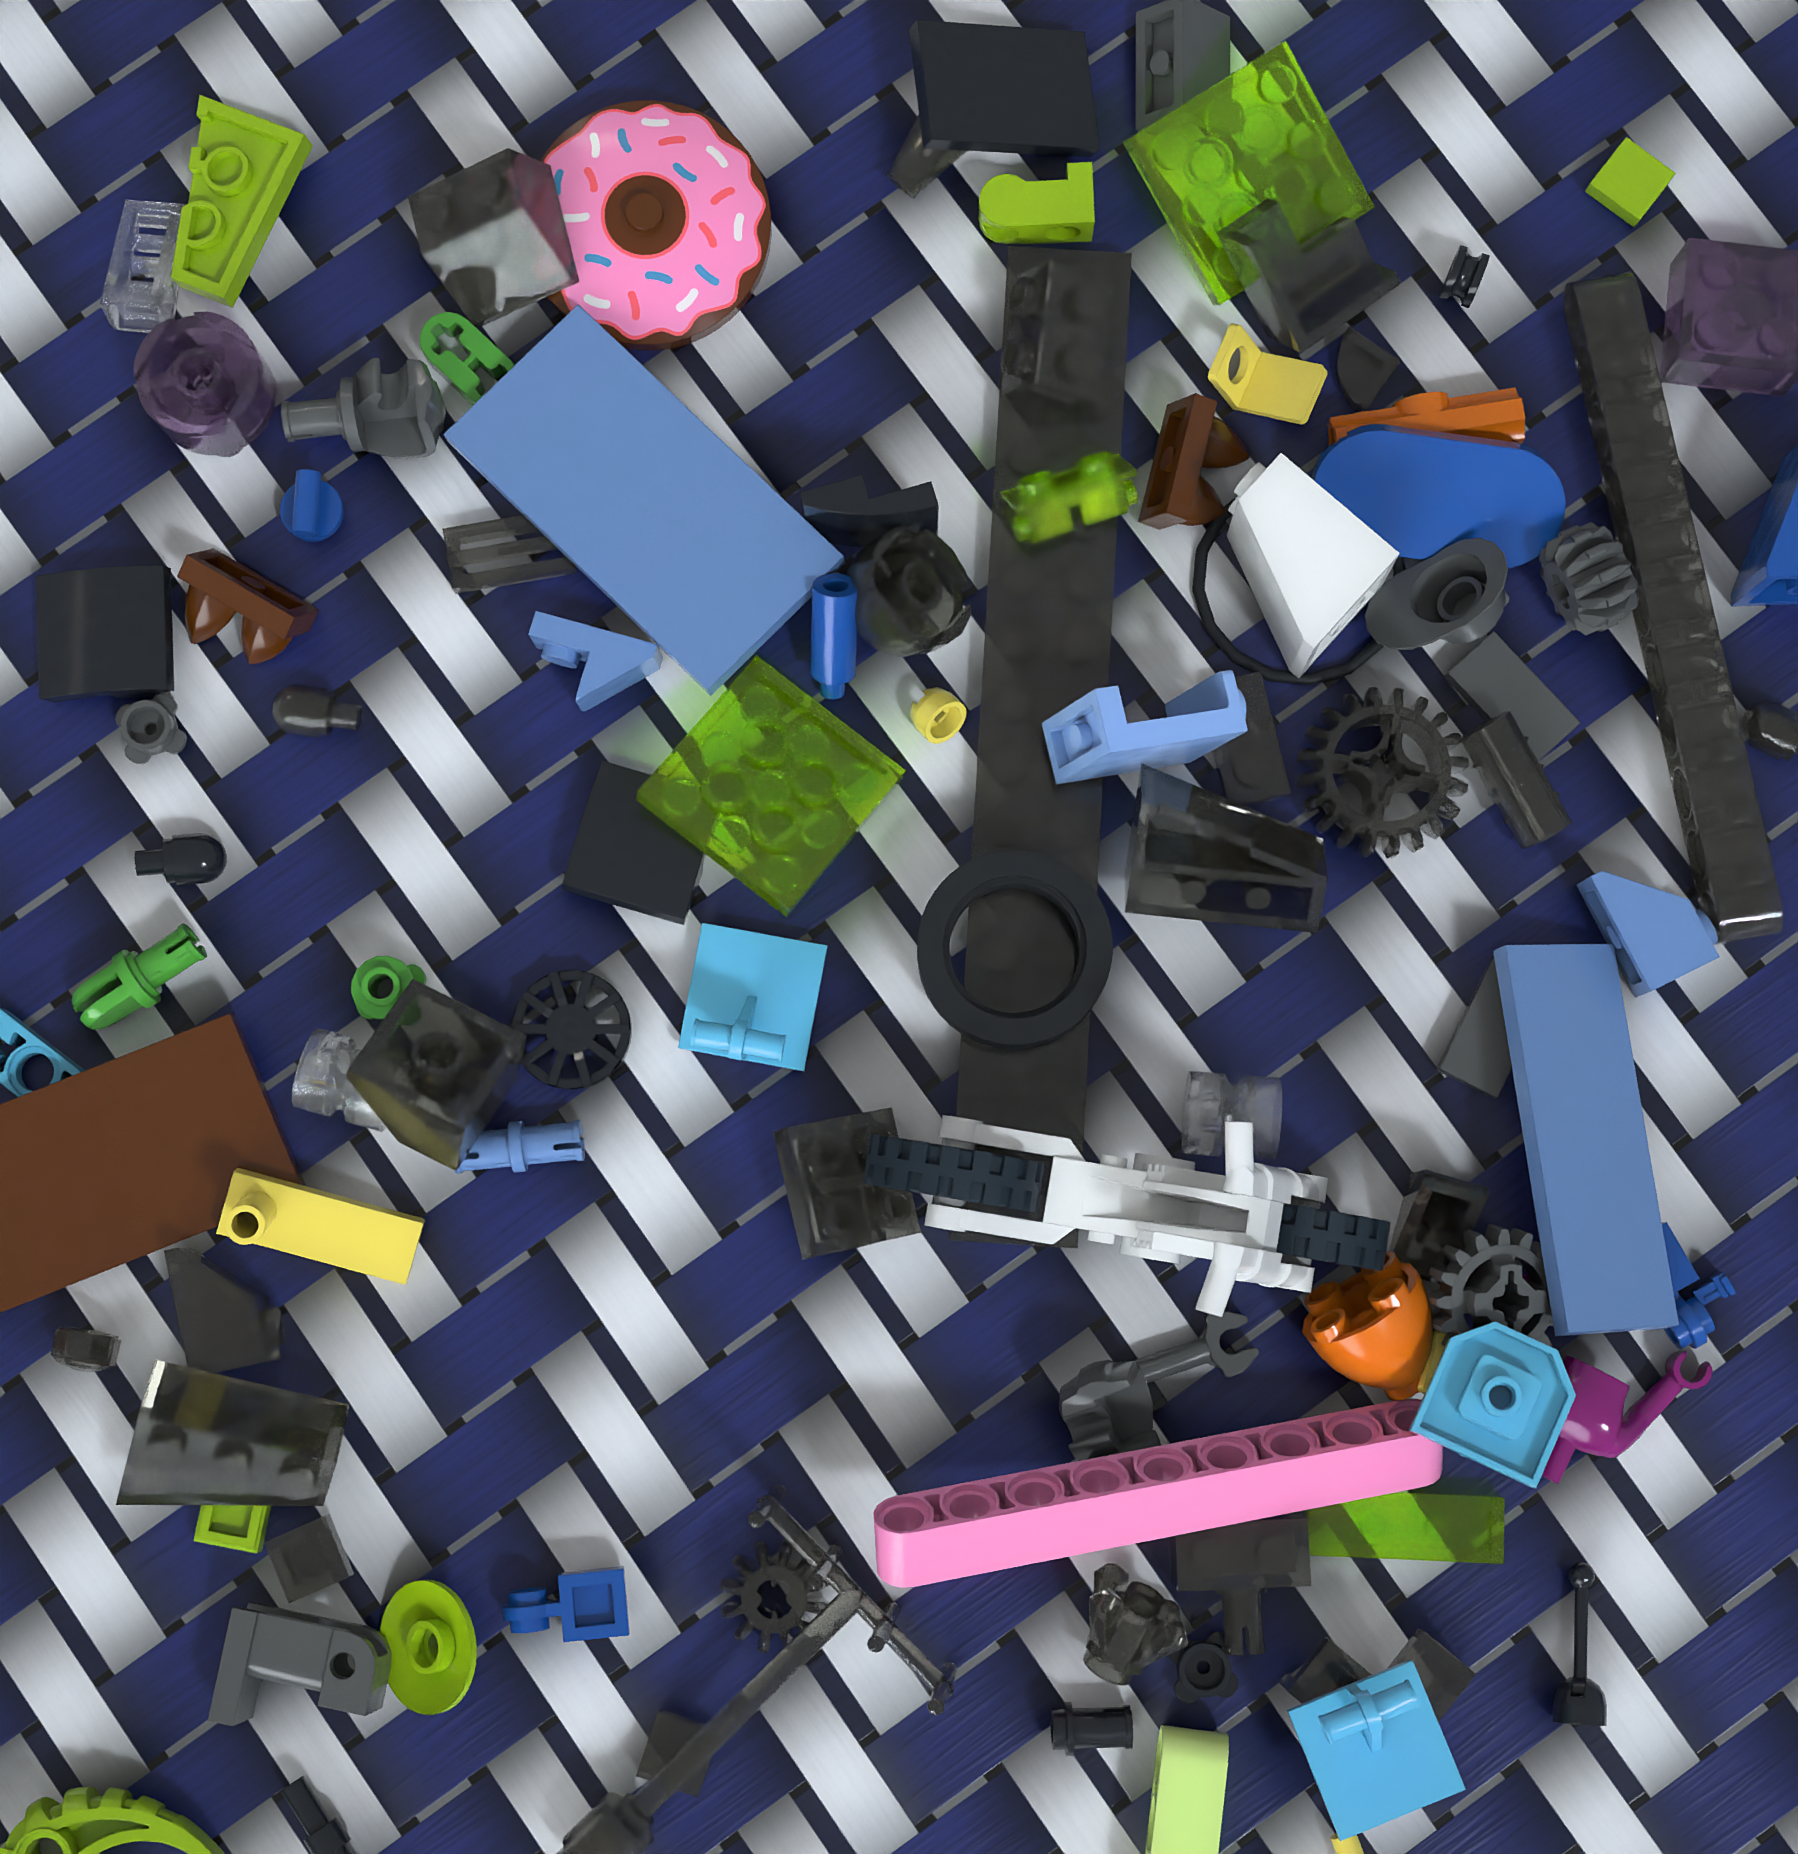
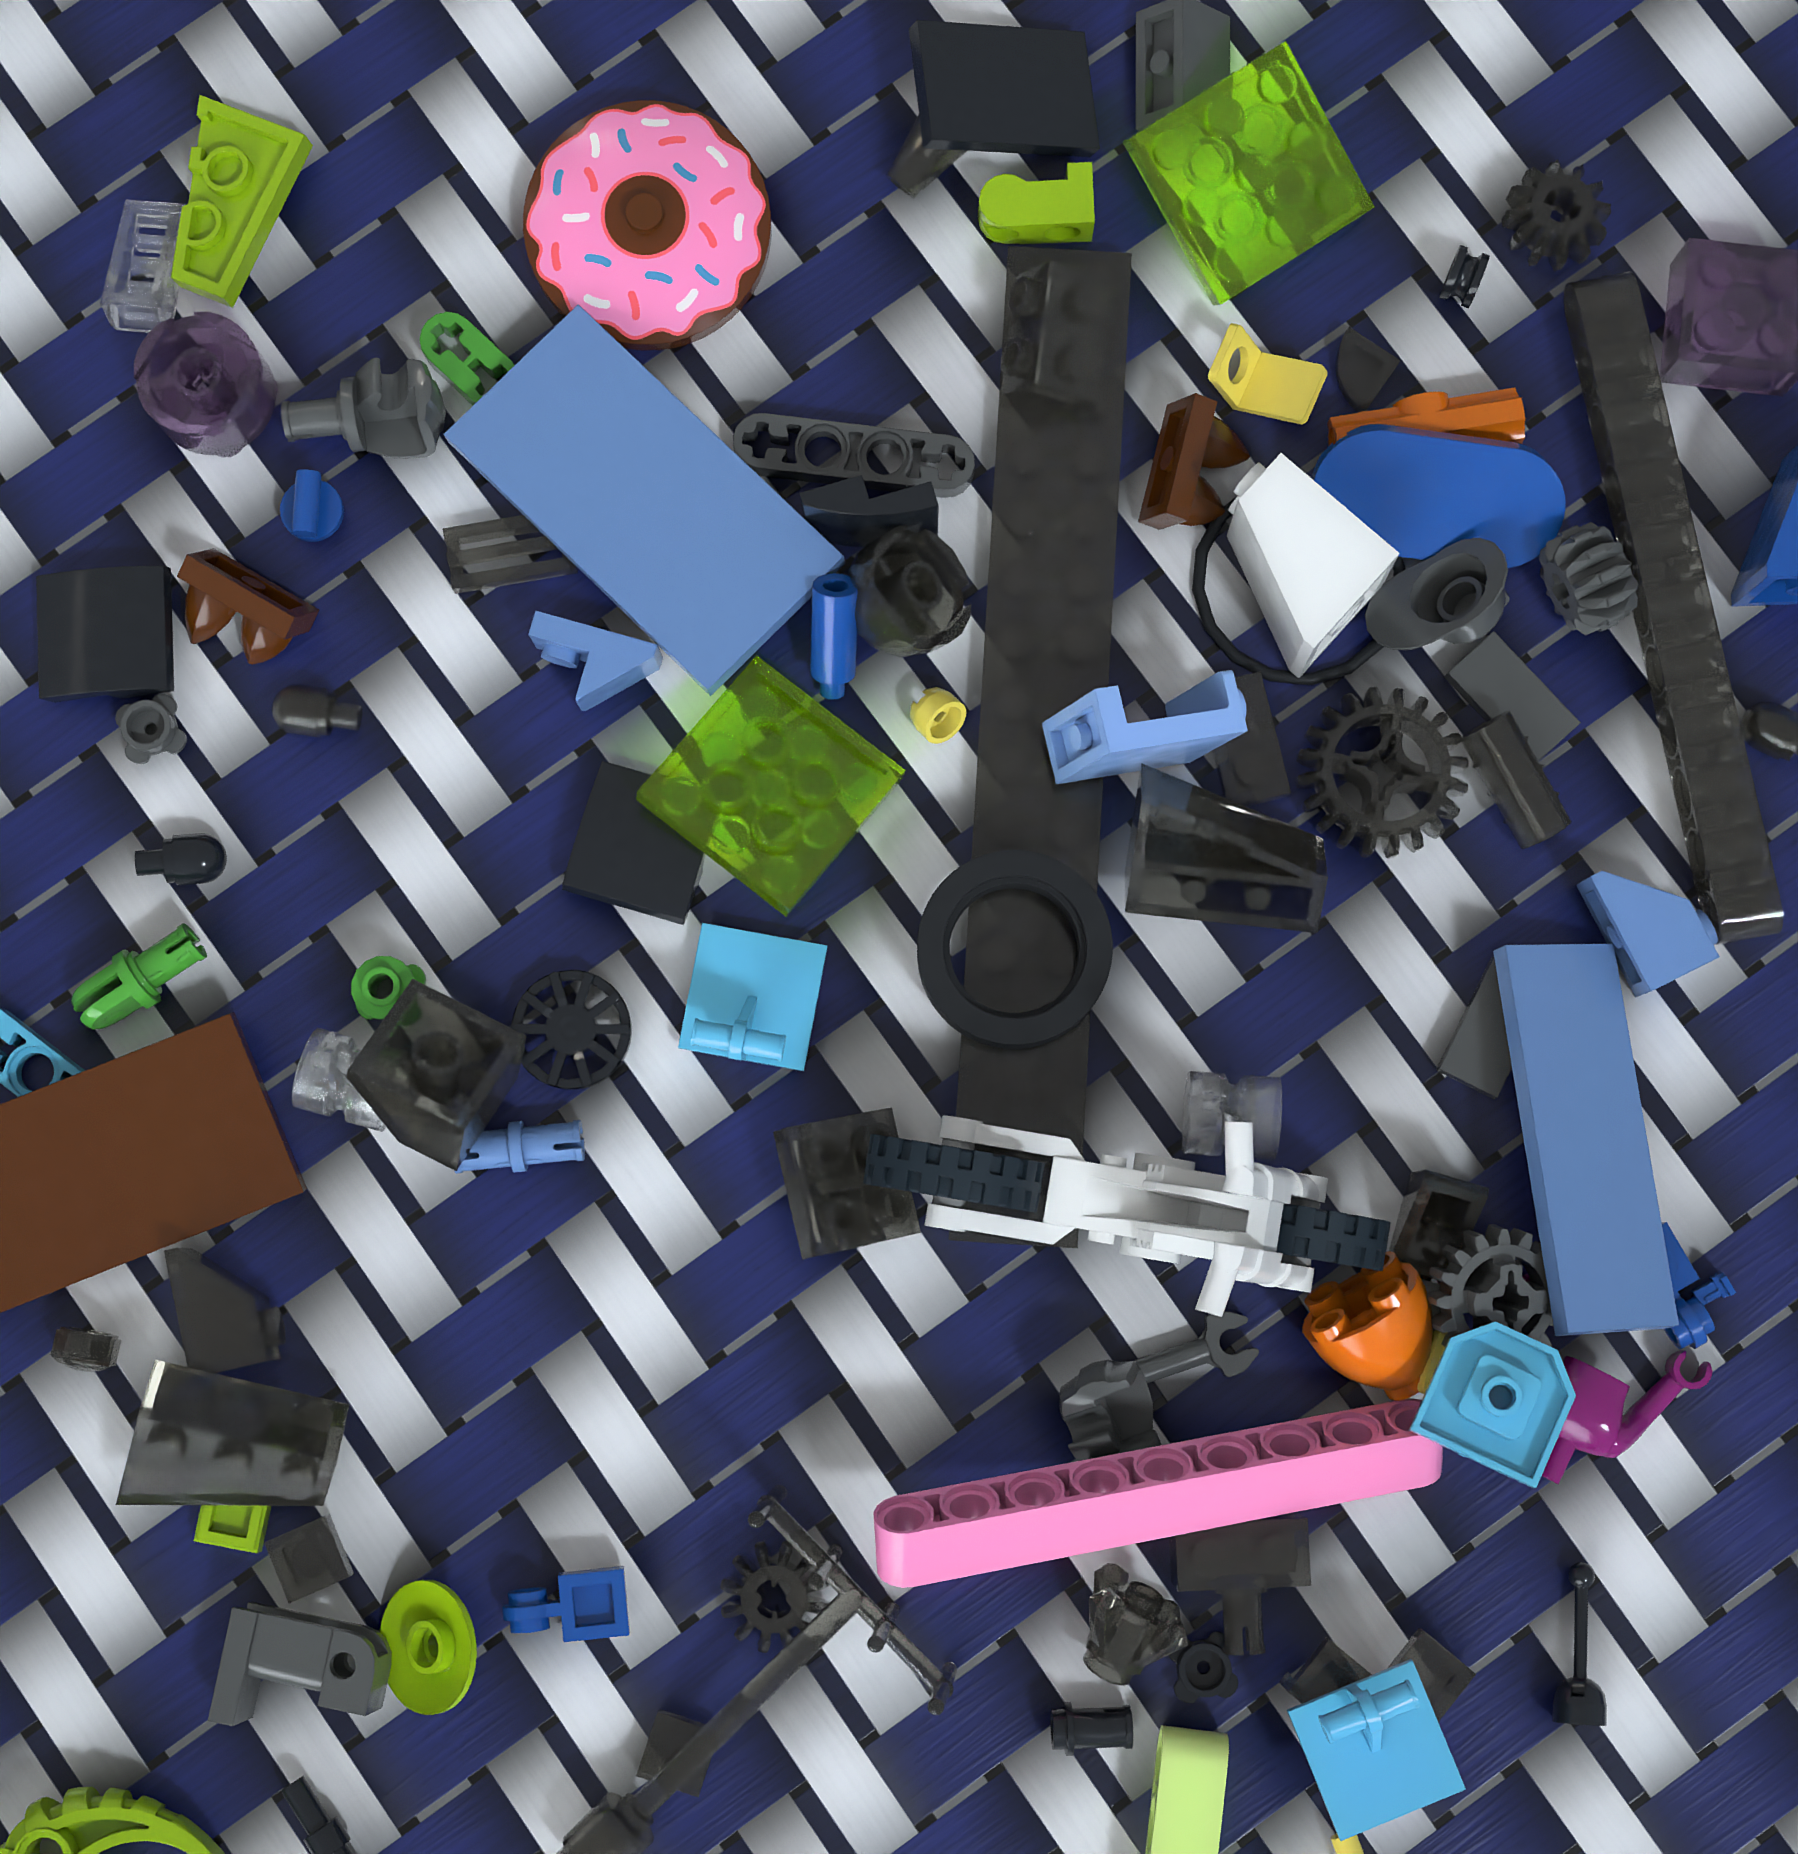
light yellow piece [216,1167,425,1285] -> none
clear smoke slope [408,148,580,327] -> none
clear neon green hinge [1000,452,1138,544] -> none
clear smoke panel [1217,198,1401,353] -> none
clear neon green tile [1304,1492,1505,1564] -> none
lime tile [1585,137,1676,228] -> none
none -> dark grey beam [733,413,975,498]
none -> clear smoke gear [1501,159,1611,272]

